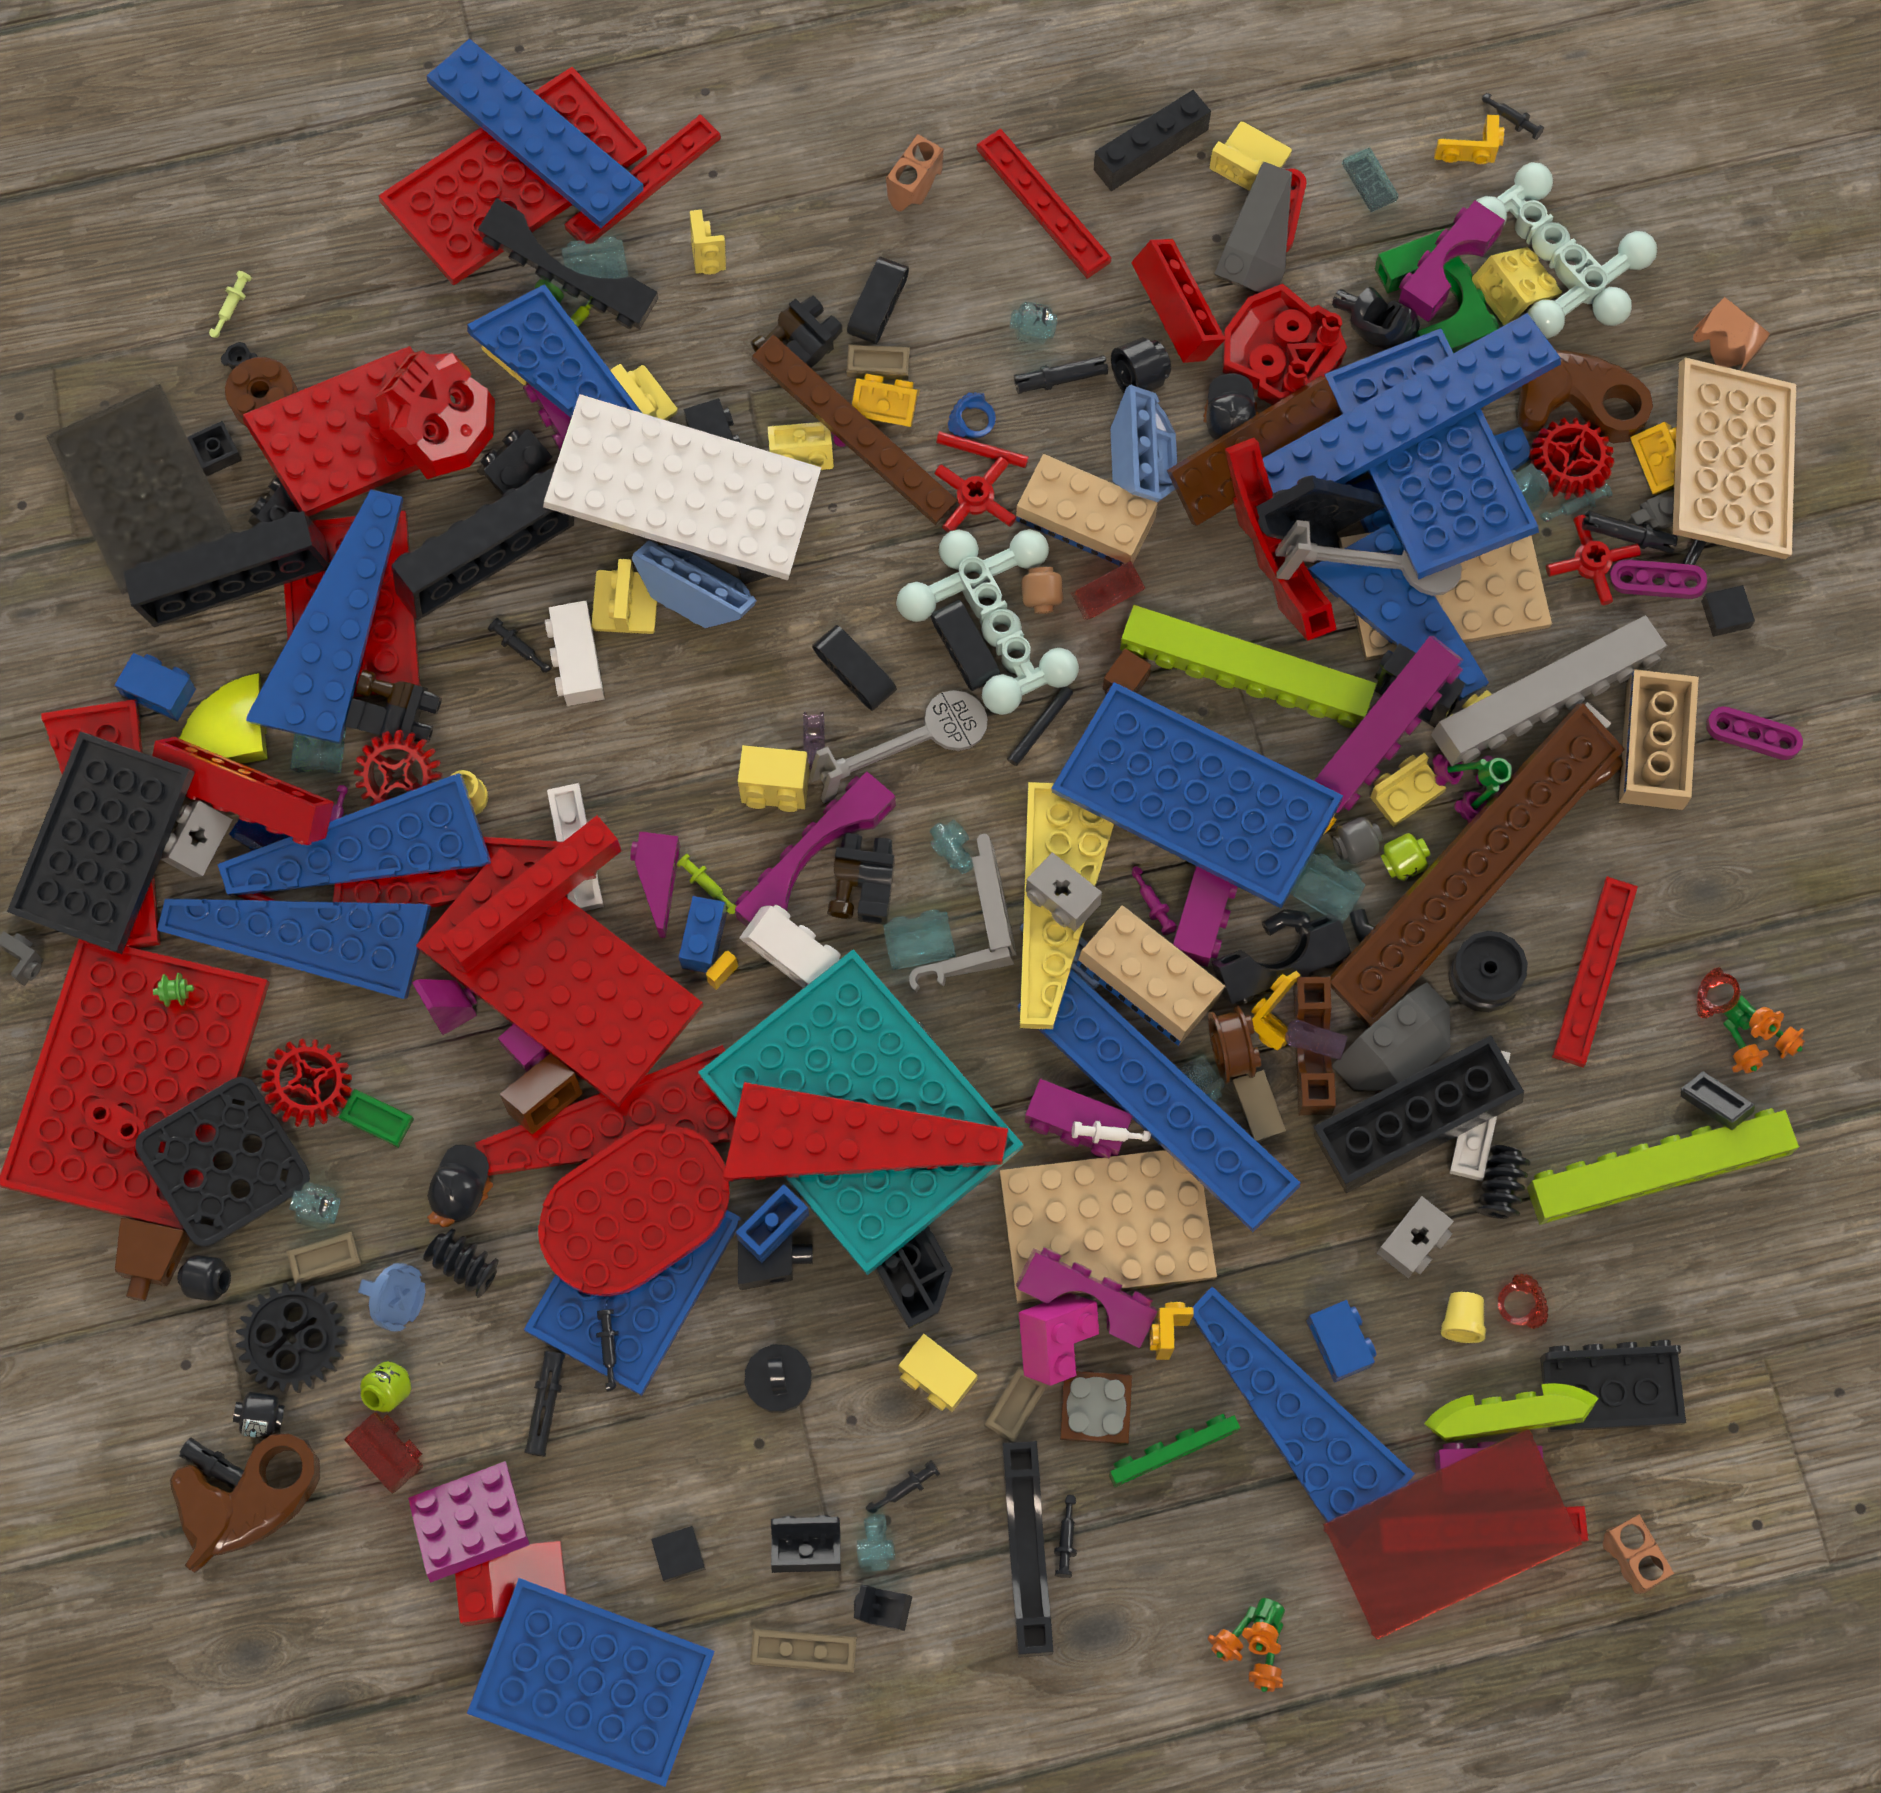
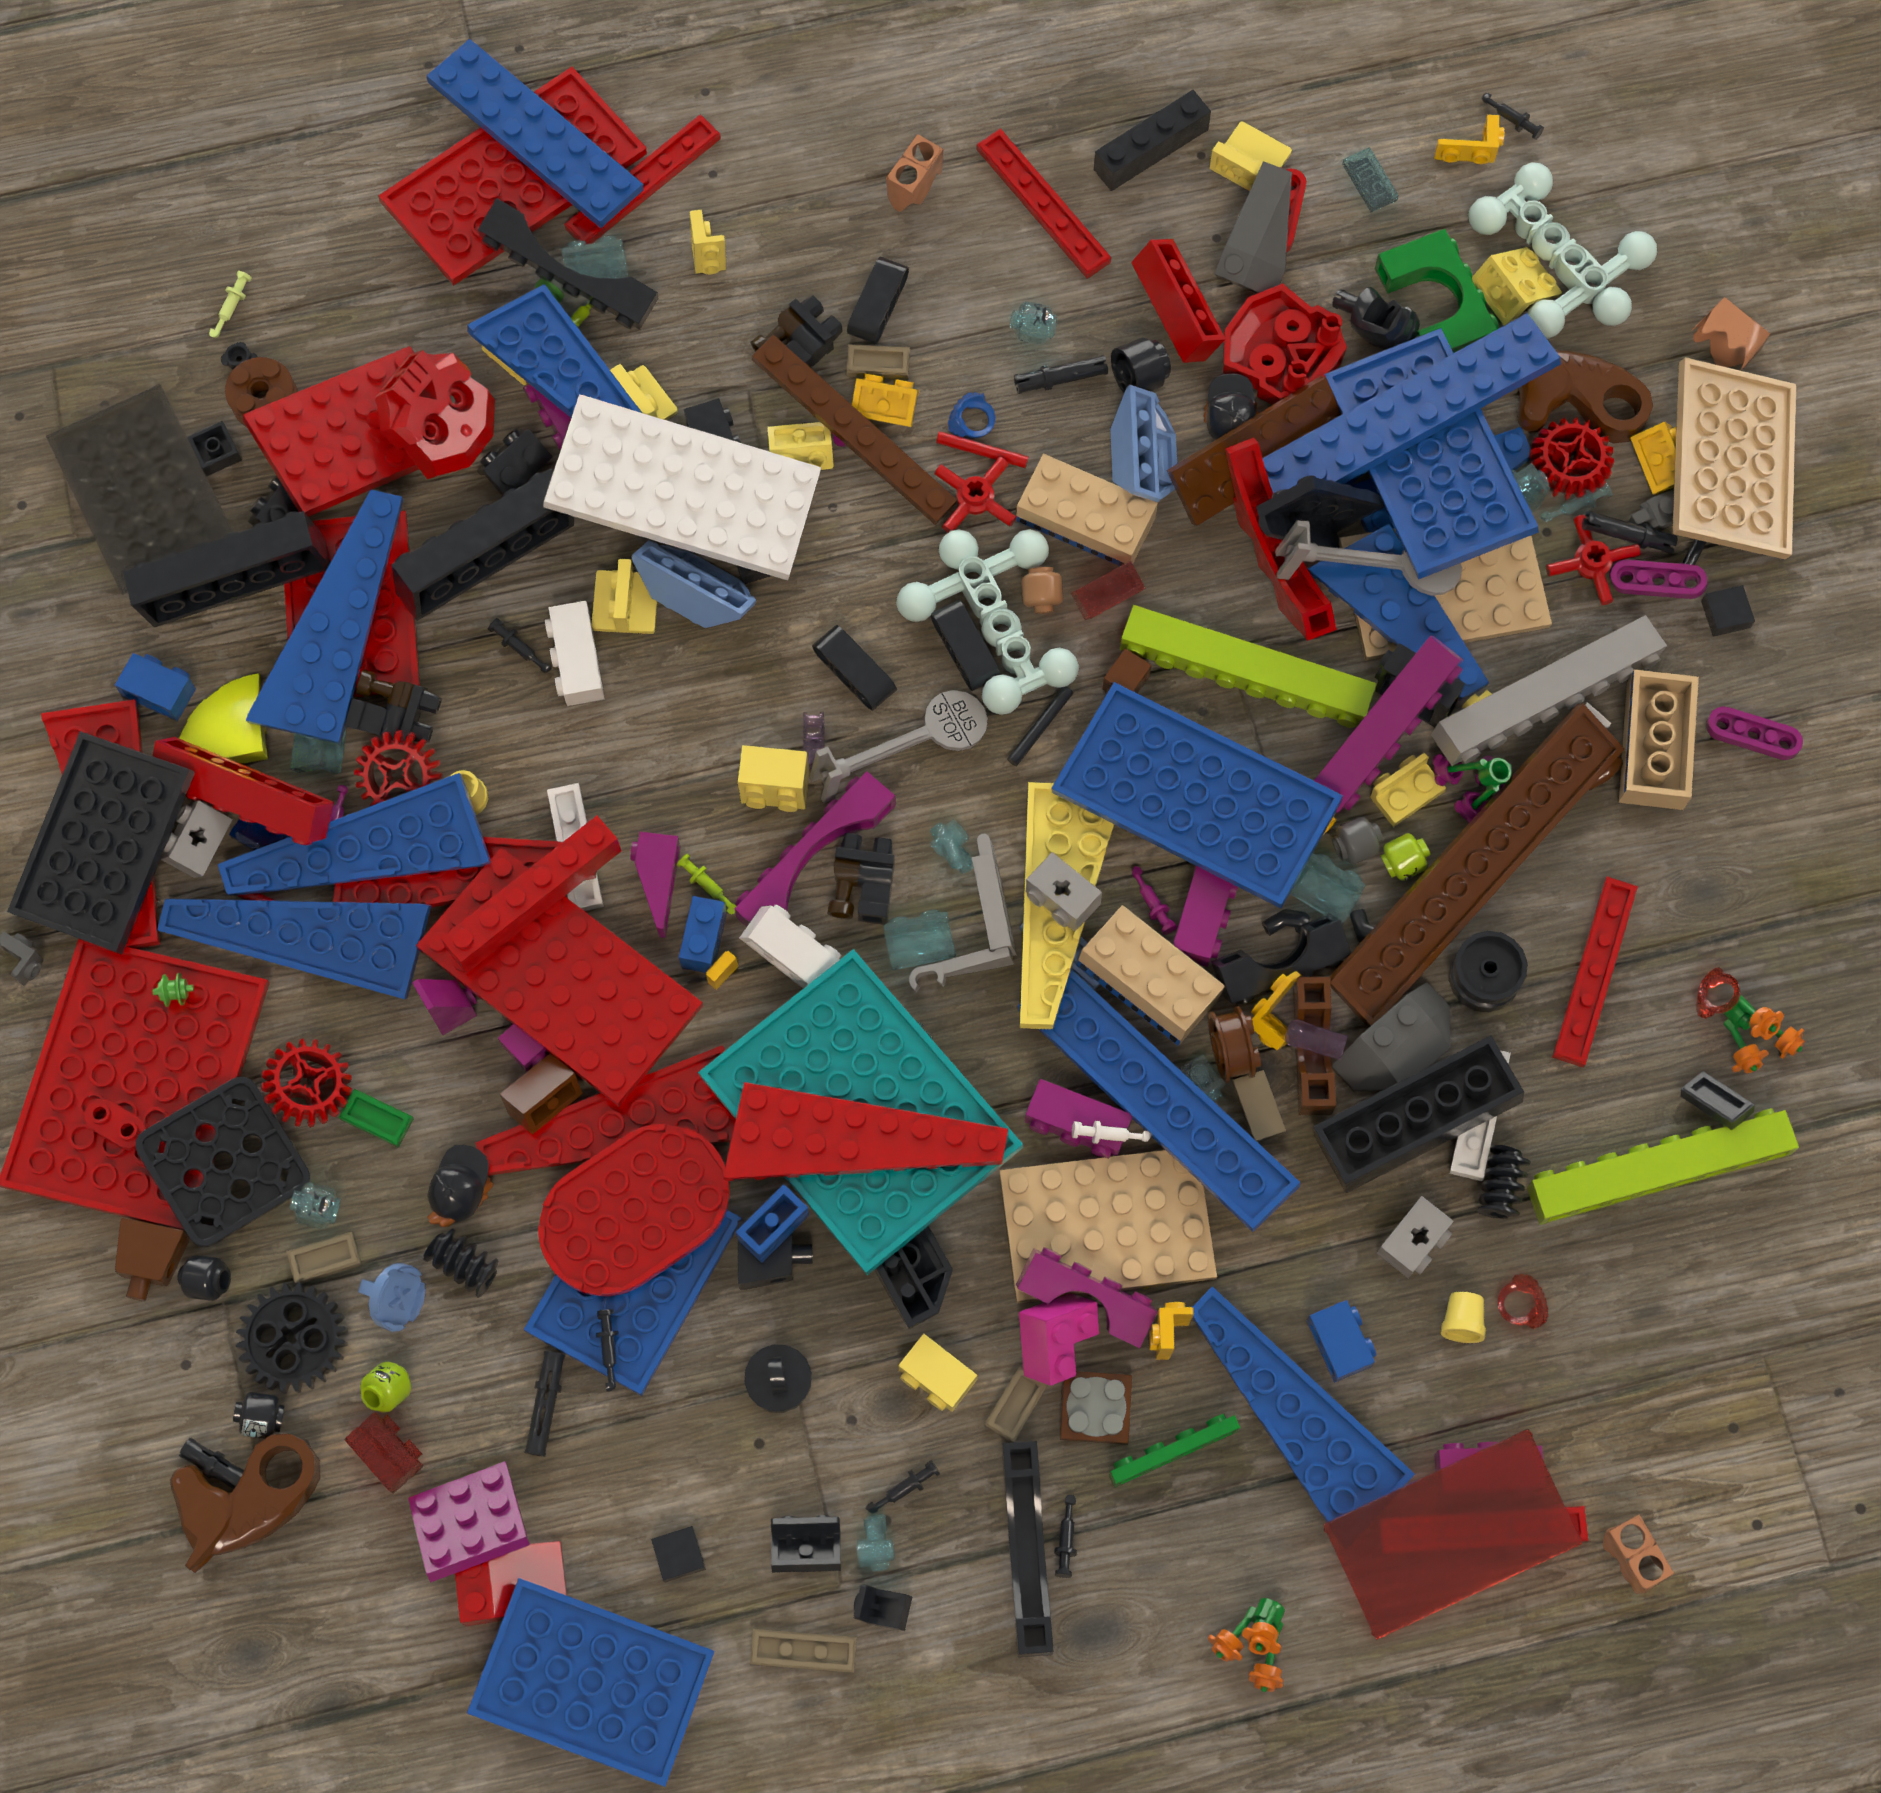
magenta arch [1399,200,1505,322] -> none
lime brick [1424,1383,1599,1442] -> none
black bracket [1540,1340,1686,1432] -> none

